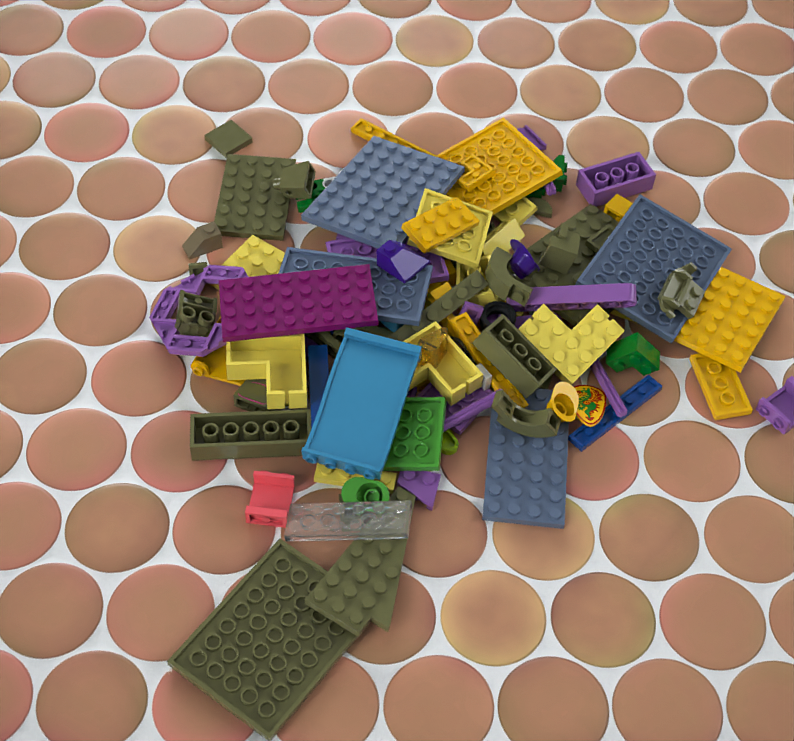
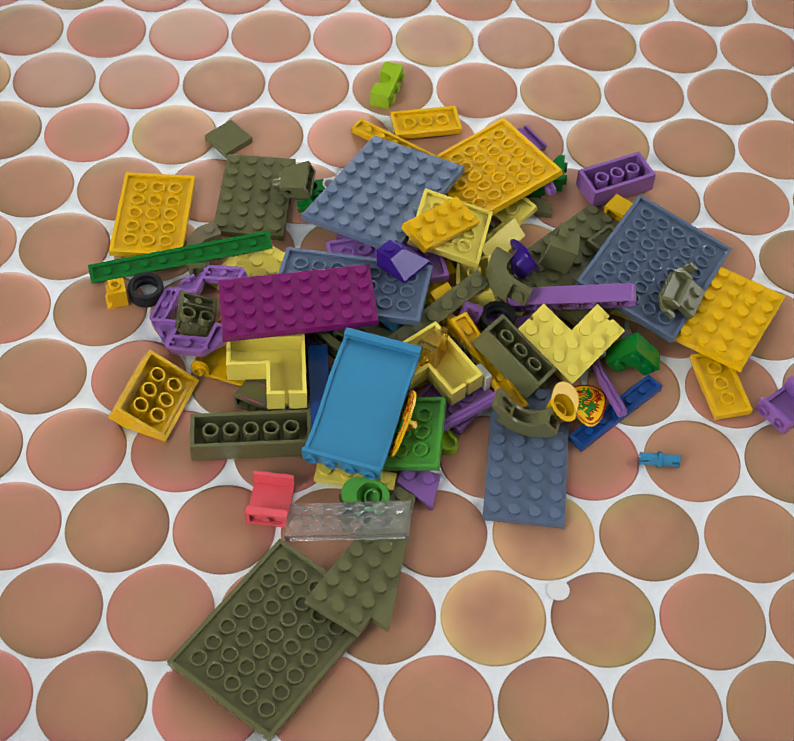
yellow tile [457,154,496,192] -> none
none -> green plate [88,230,273,284]
none -> yellow window [105,278,129,310]
none -> yellow slope [108,349,199,442]
none -> yellow plate [109,172,196,257]
none -> black tyre [128,272,164,308]
none -> lime arch [370,61,406,110]
none -> shield [389,390,418,457]
none -> yellow plate [390,106,462,139]
none -> white sticker [547,580,570,600]
none -> dark azure pin [639,452,681,468]

